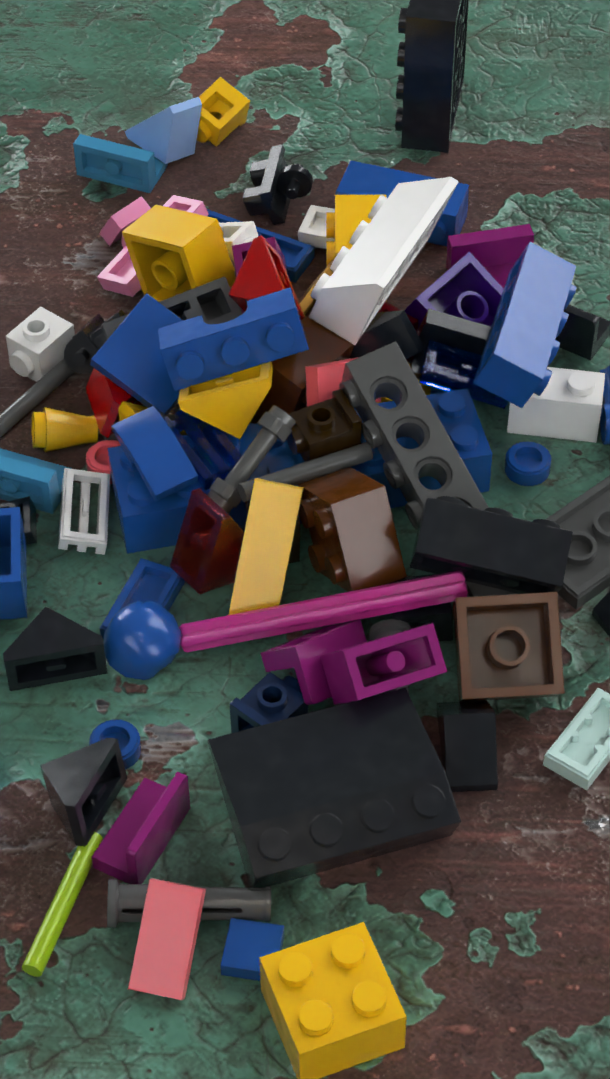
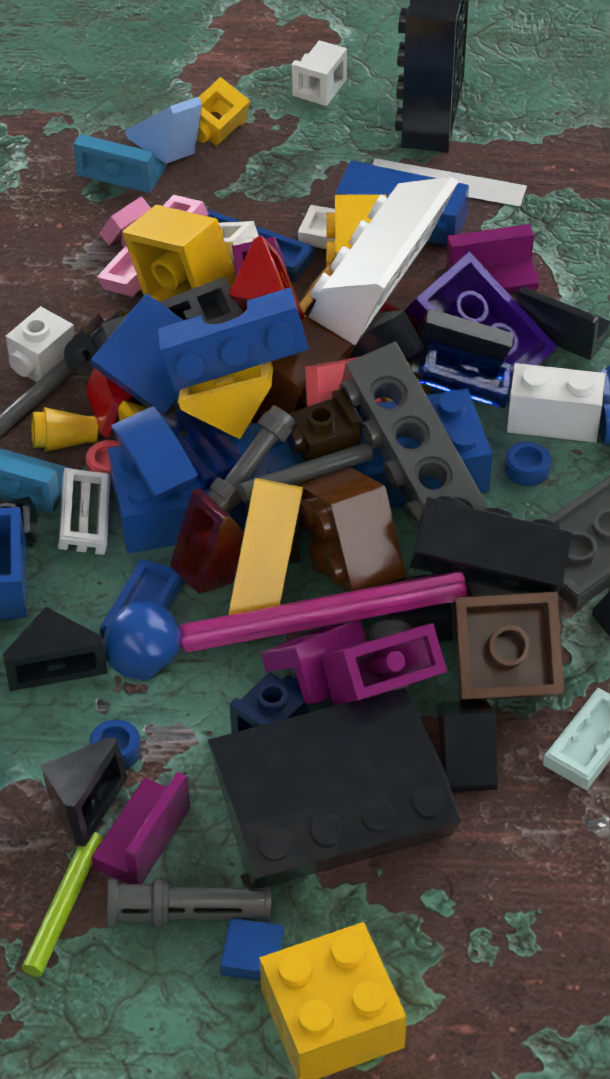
coral tile [128,878,206,1000] -> none
black hips [243,144,313,225] -> none
brick [473,242,577,408] -> none
none -> white brick [292,40,347,106]
none -> white sticker [373,158,527,207]

